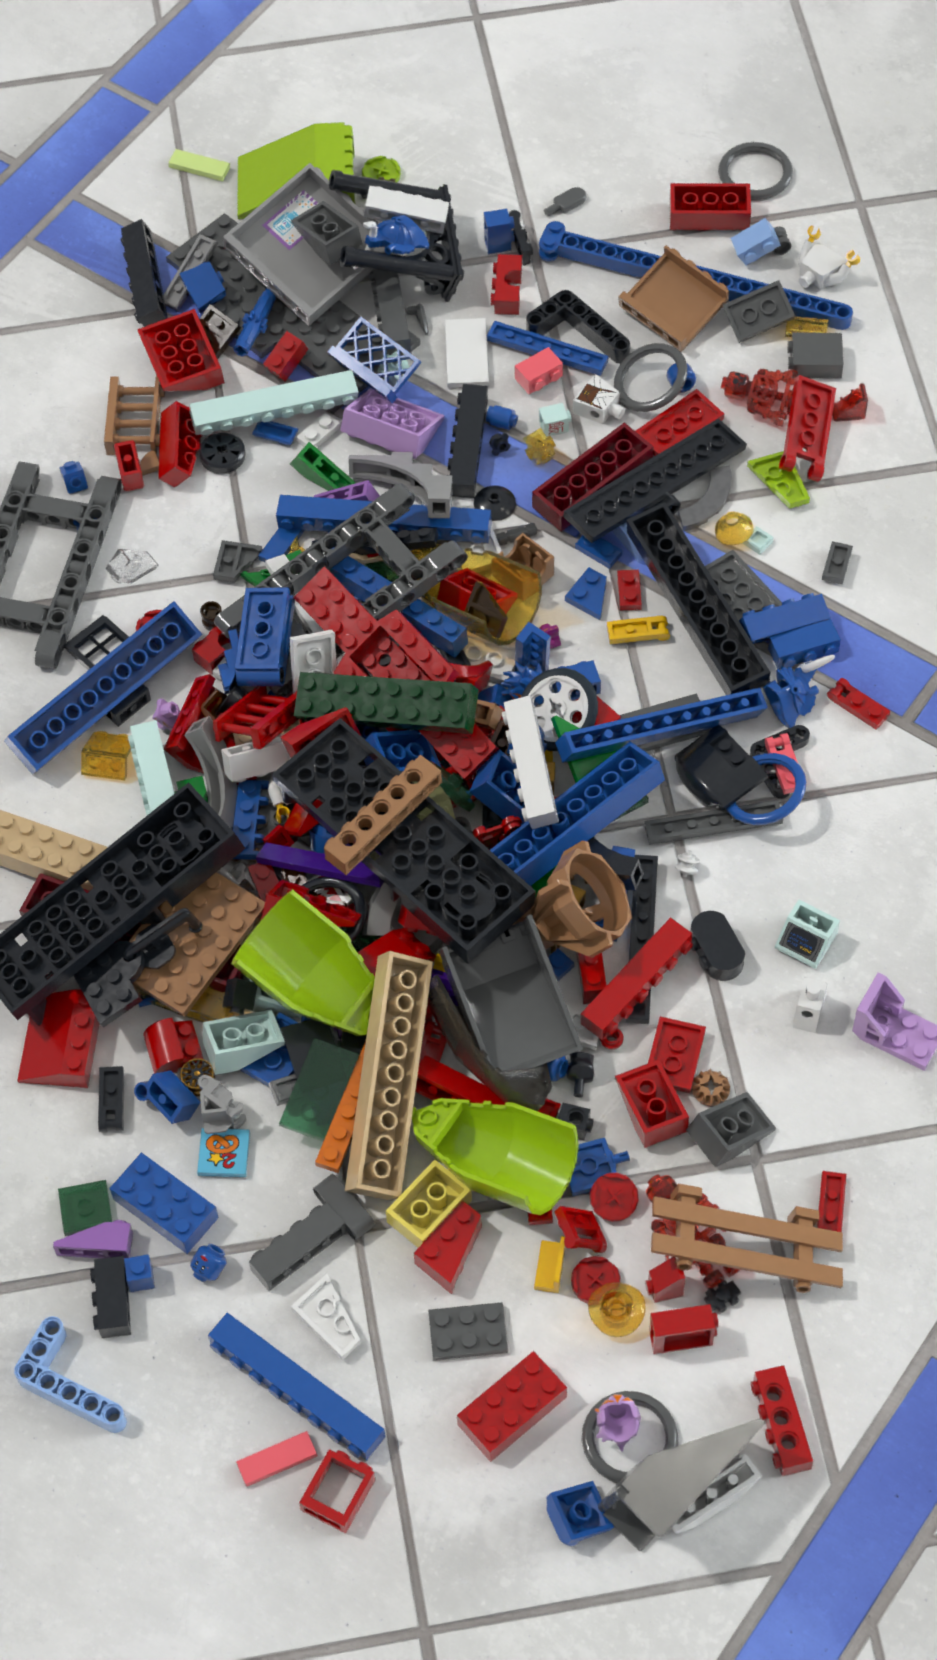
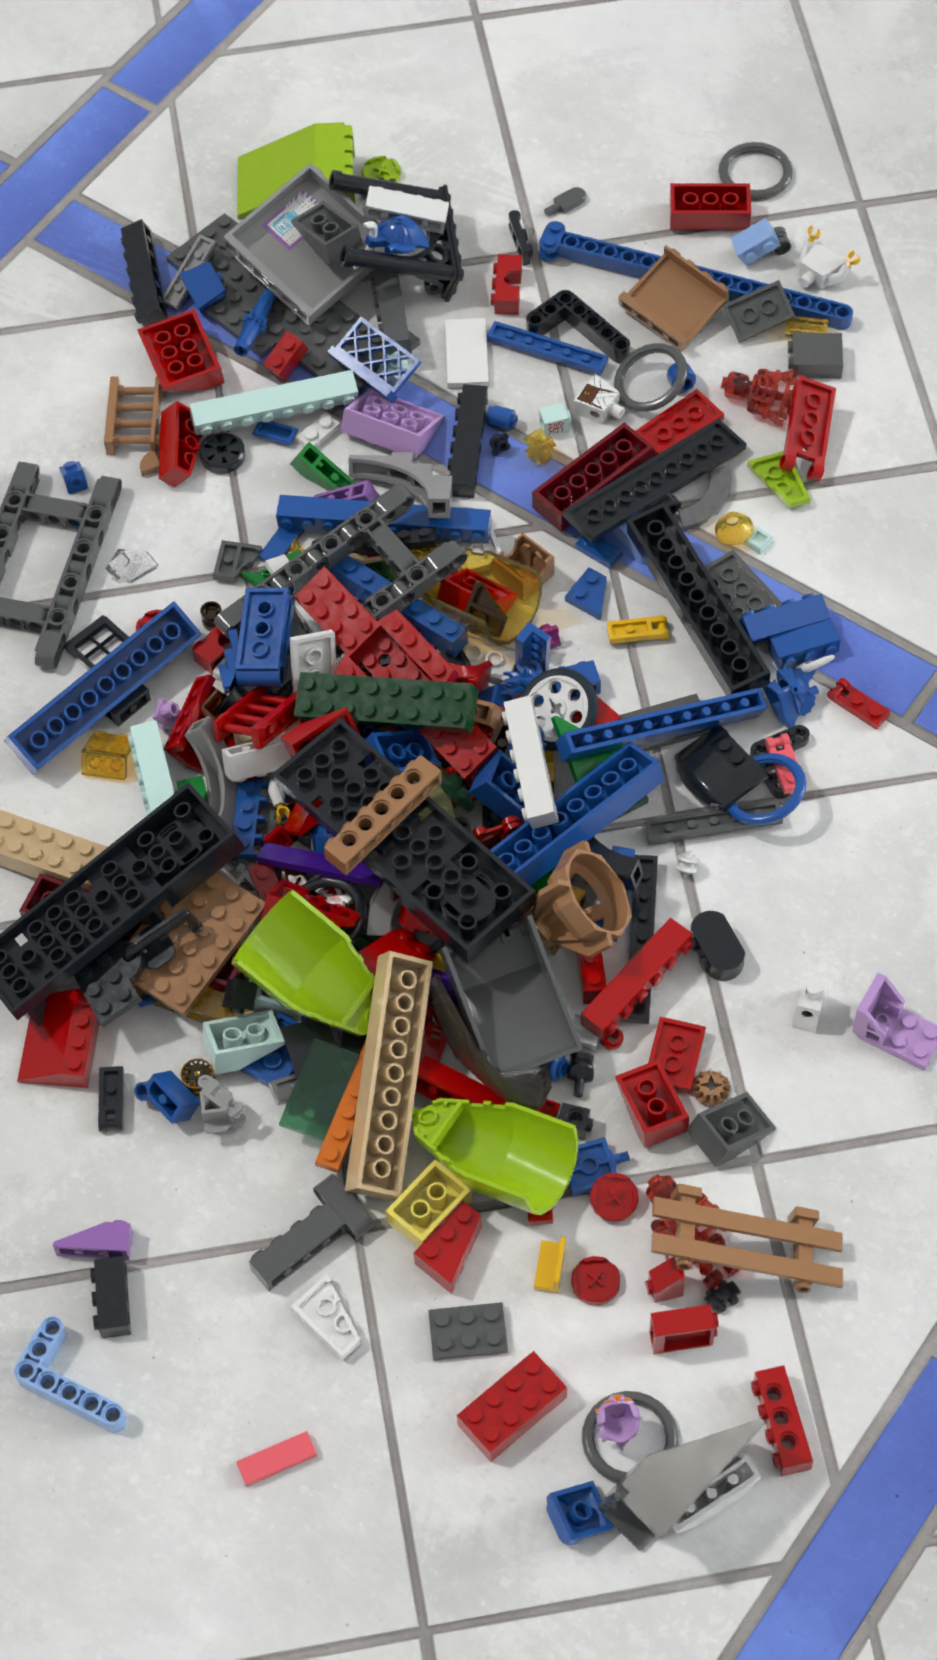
clear green tile [58,1180,113,1236] -> none
blue brick [109,1152,219,1254] -> none
red brick [114,440,144,491] -> none
blue brick [124,1254,155,1292] -> none
red brick [143,1017,203,1074] -> none
yellowish green tile [168,149,230,181] -> none
blue head [190,1243,227,1282] -> none
medium azure tile [197,1128,250,1177] -> none
wing [199,304,242,359] -> none
blue brick [208,1312,385,1461] -> none
red window [299,1449,376,1534] -> none
dark grey bar [407,303,428,335] -> none
black dish [473,485,516,521] -> none
blue brick [483,209,514,254] -> none
dark grey axle [496,523,537,546] -> none
coral brick [515,347,563,394] -> none
blue plate [548,948,575,981] -> none
red plate [554,1206,607,1253] -> none
clear yellow hat [588,1282,646,1337] -> none
red plate [617,569,642,611] -> none
light aqua slope [775,900,840,969] -> none
red tile [817,1171,847,1232] -> none
dark grey plate [822,541,853,585] -> none
clear red slope [832,383,868,422] -> none

